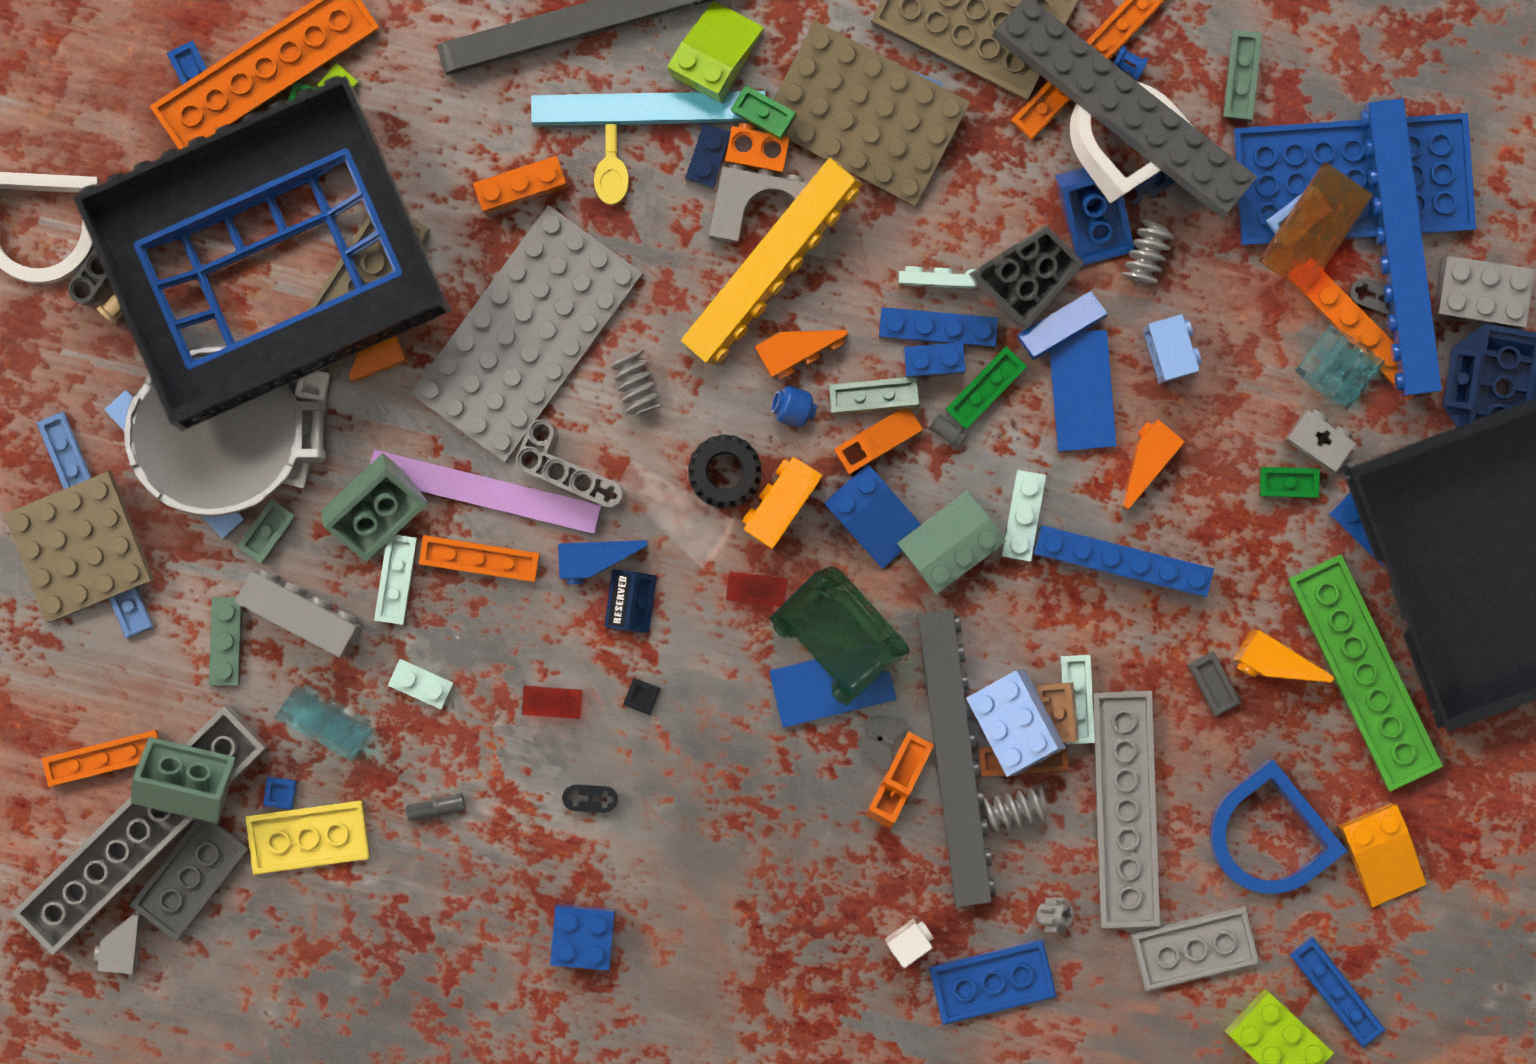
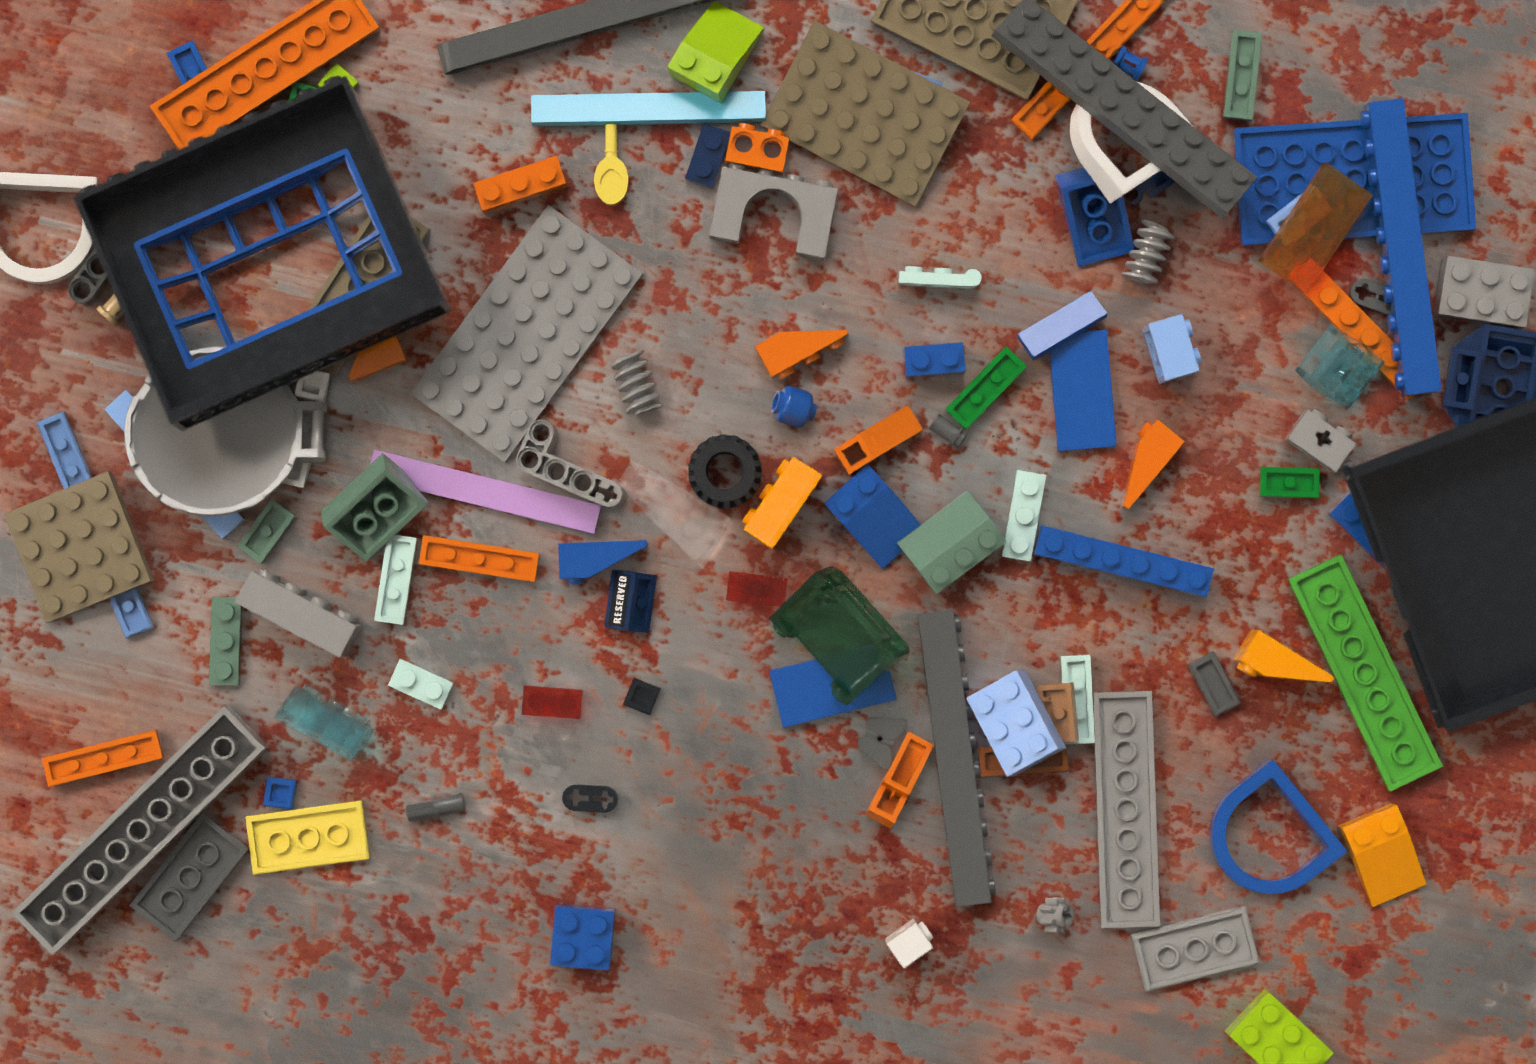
light grey slope [94,913,143,974] -> none
sand green slope [131,737,235,823] -> none
yellow brick [681,158,863,365] -> none
green plate [731,85,797,141] -> none
plate [829,376,920,416] -> none
blue plate [879,307,998,347] -> none
blue tile [929,939,1057,1025] -> none
dark grey wedge [969,225,1084,329] -> none
light grey piece [984,785,1048,834] -> none
blue tile [1289,936,1386,1048] -> none

